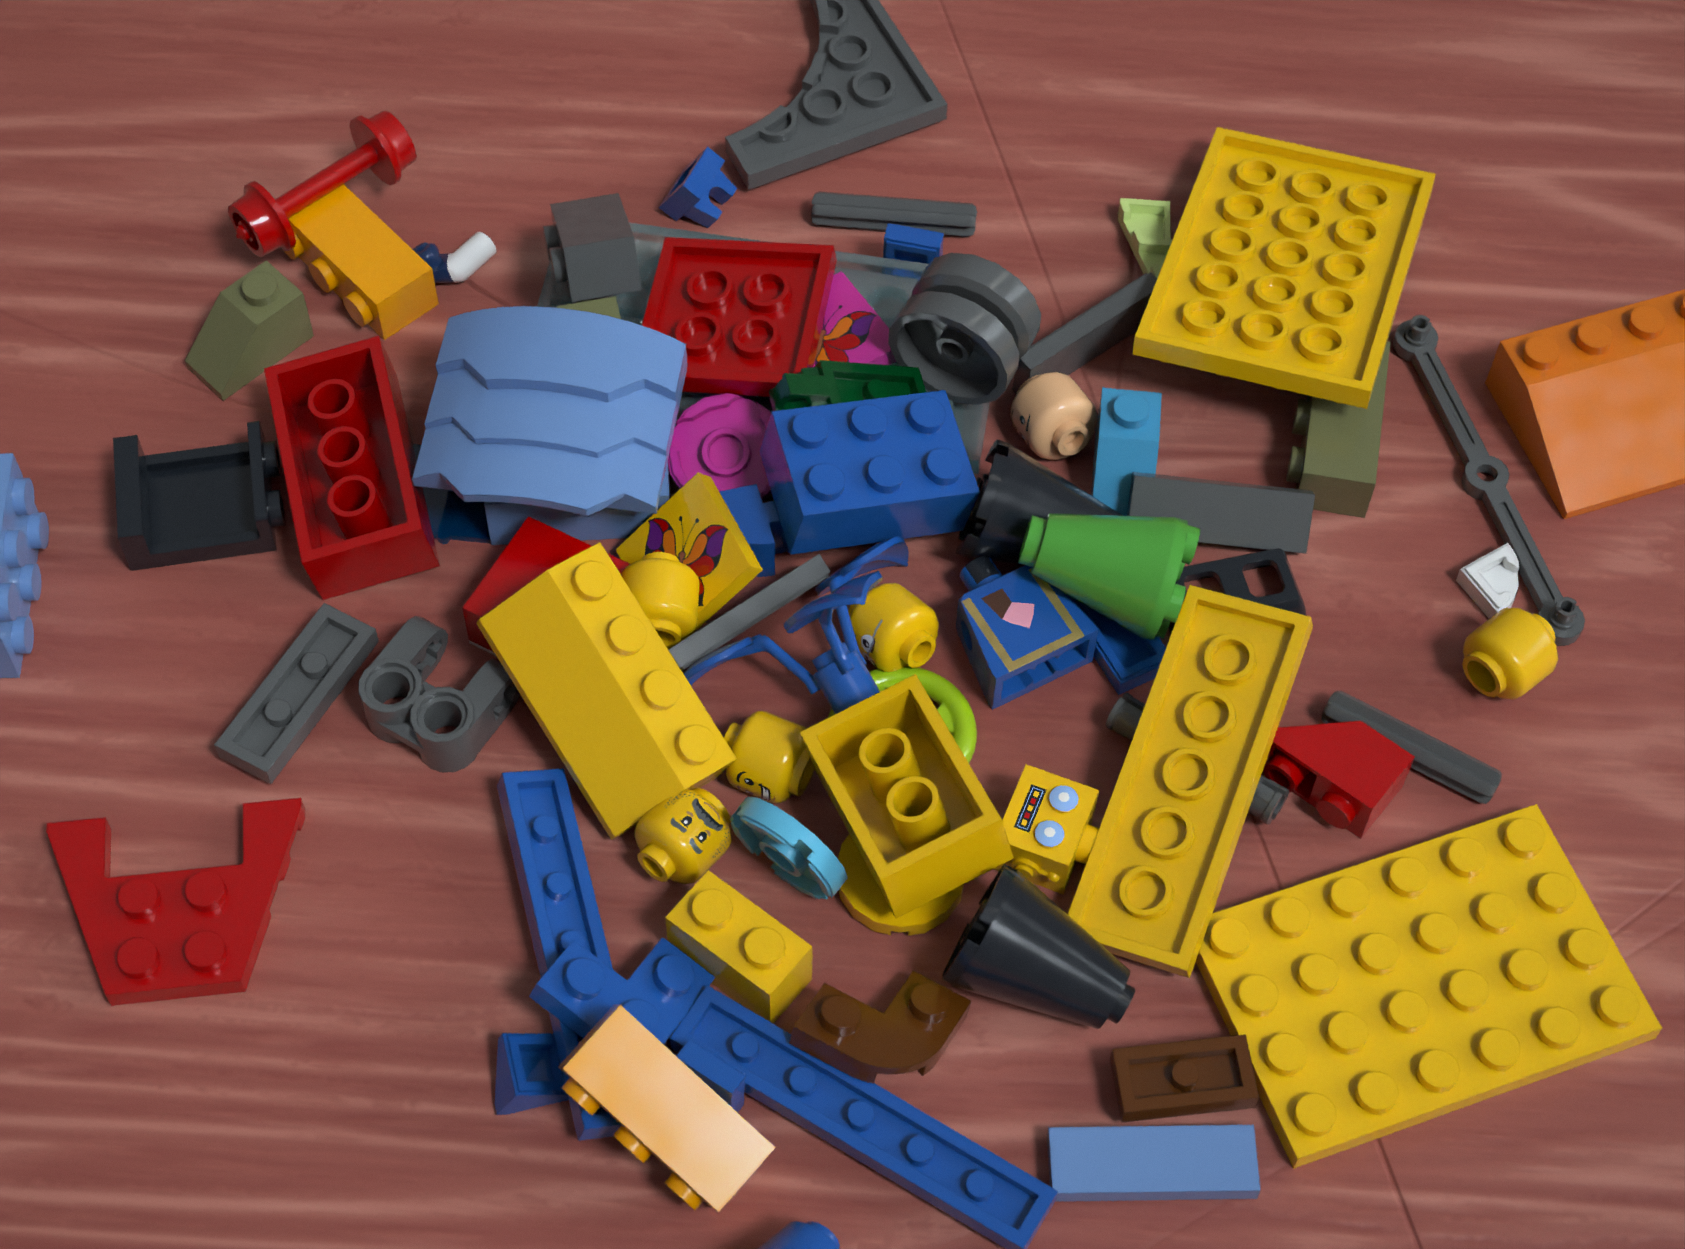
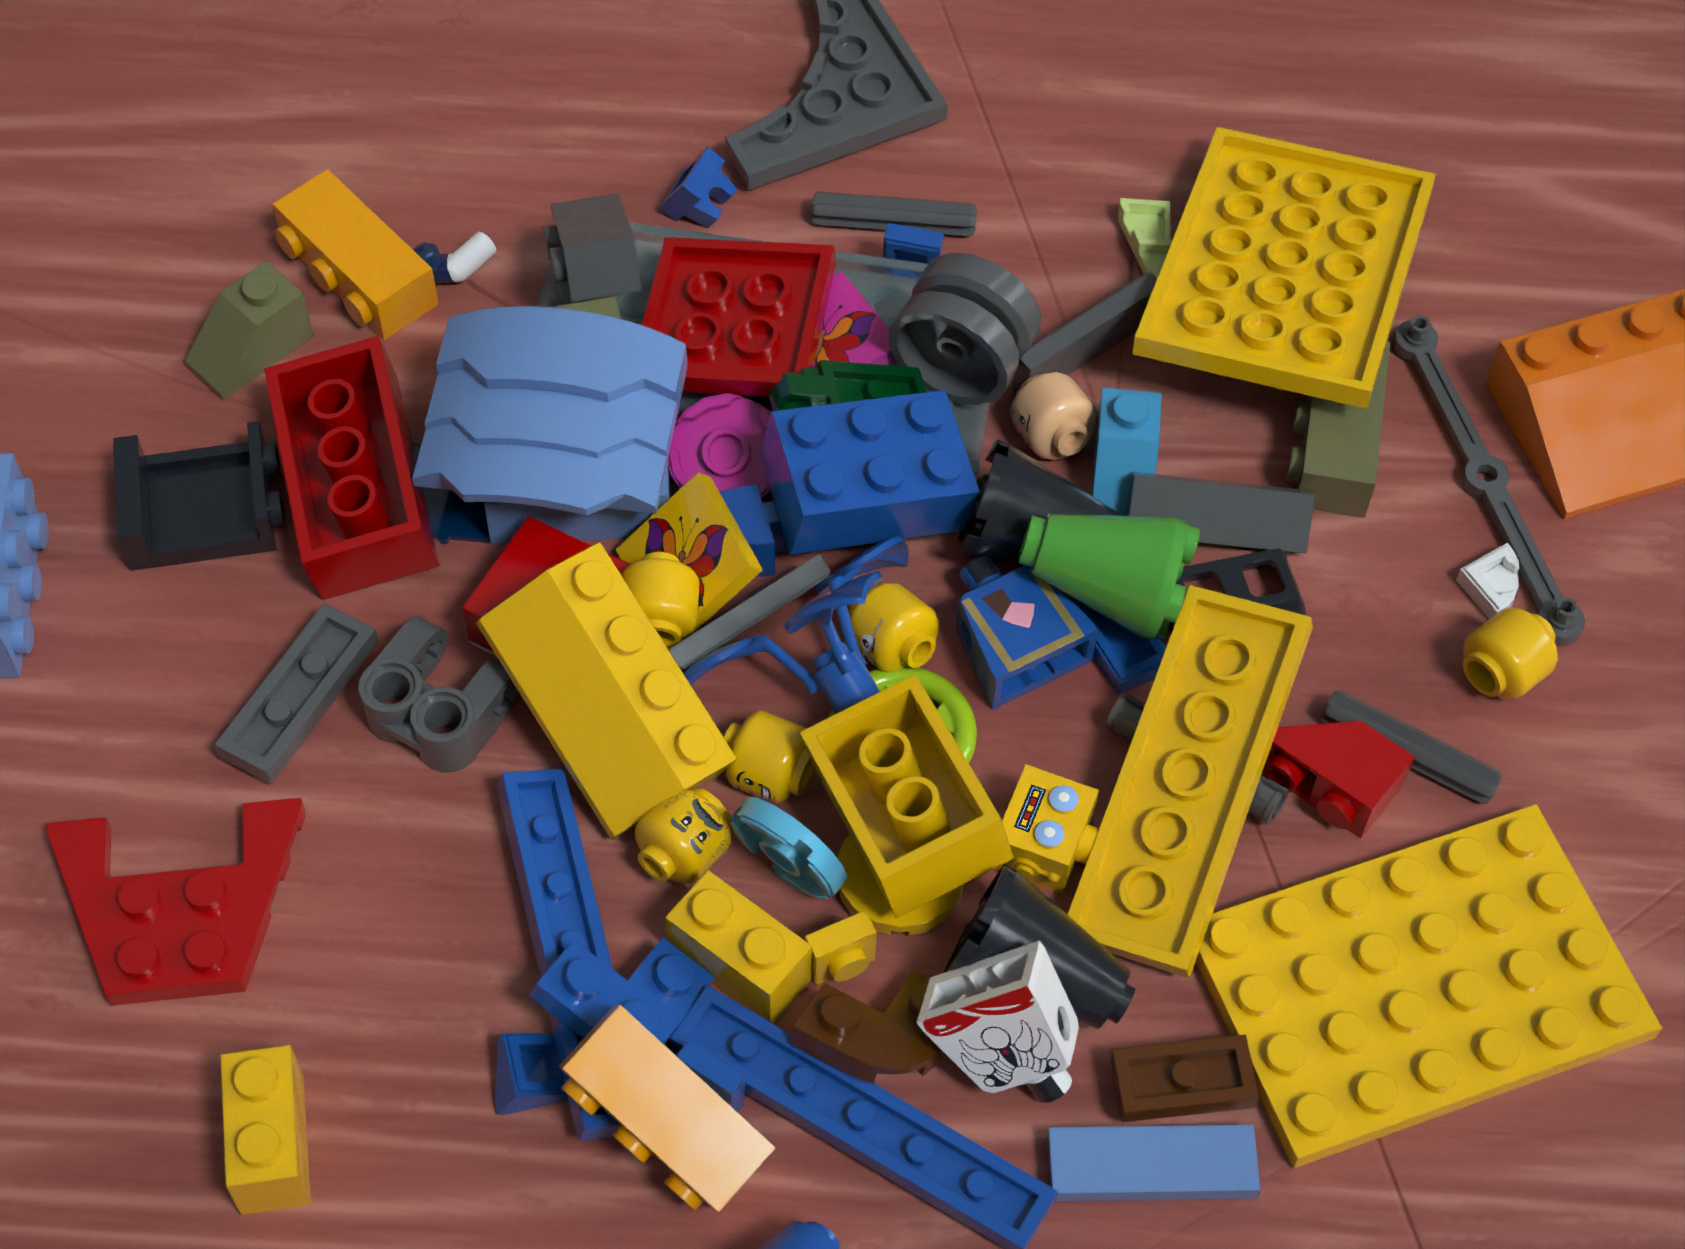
red piece [228,111,417,257] -> none
none -> yellow brick [221,1045,311,1215]
none -> yellow plate [805,910,877,985]
none -> white torso [917,940,1079,1103]

